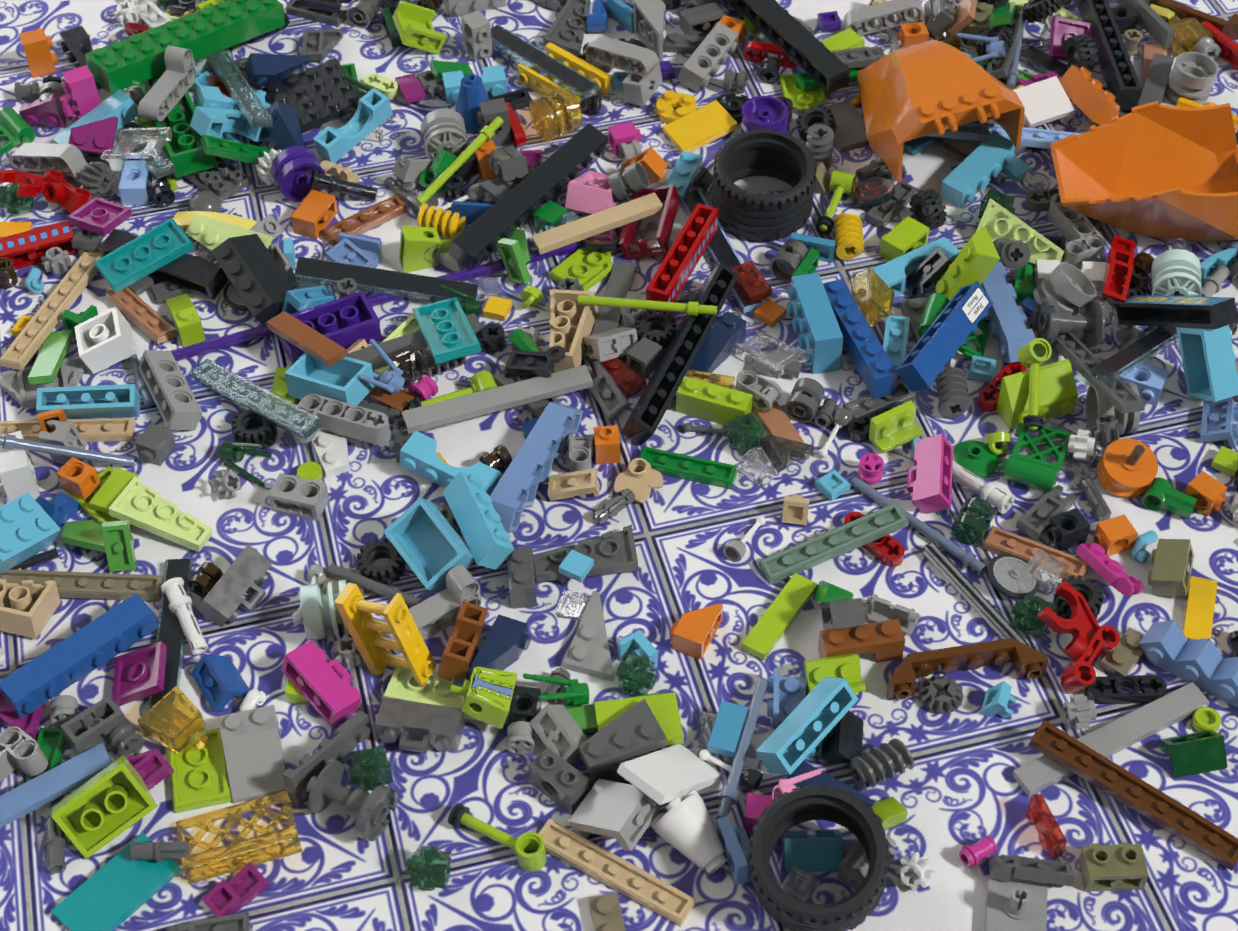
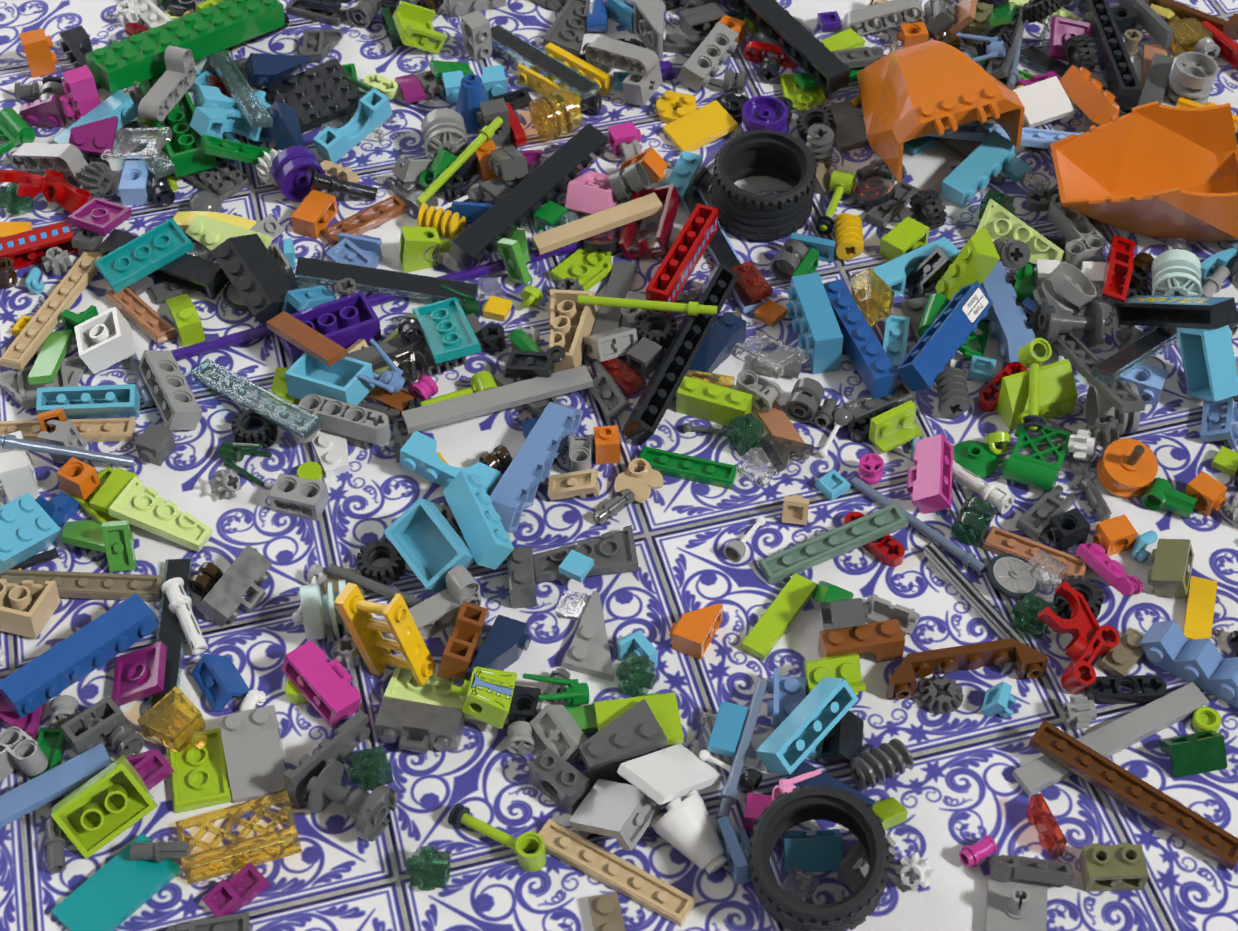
none -> black wheel [397,317,424,347]

